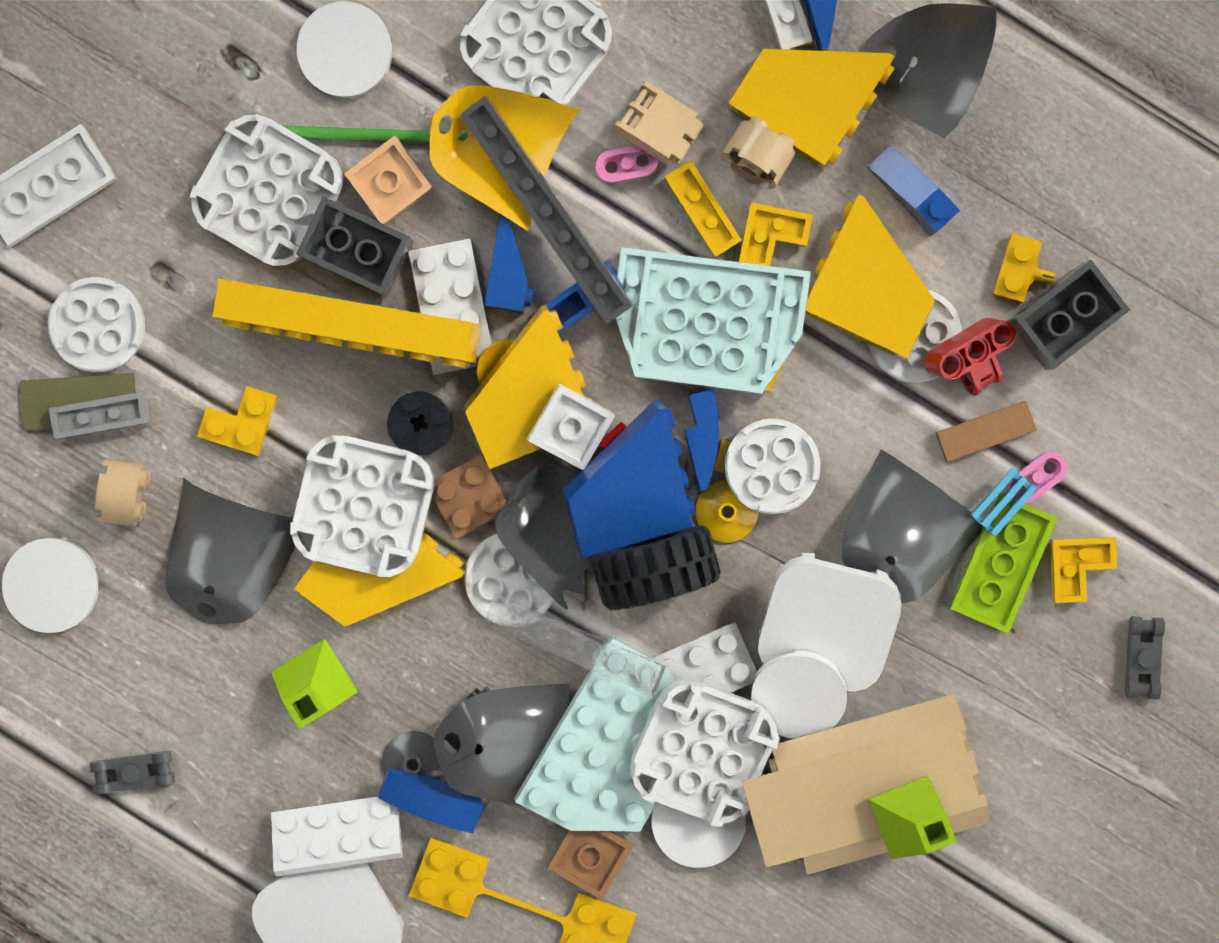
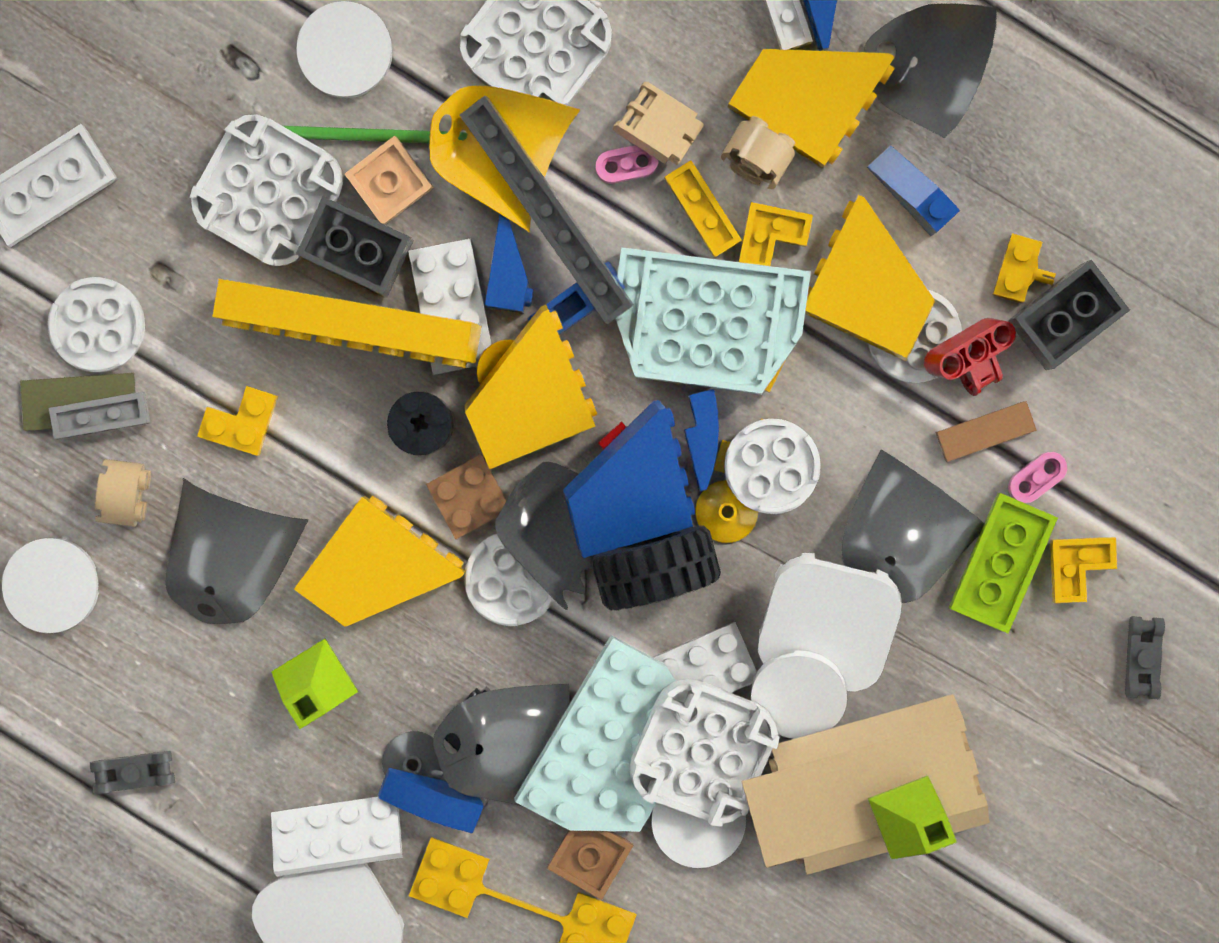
white tile [290,435,434,577] -> none
clear plate [483,594,666,697] -> none
white plate [527,383,615,470] -> none
medium azure tile [970,468,1037,537] -> none

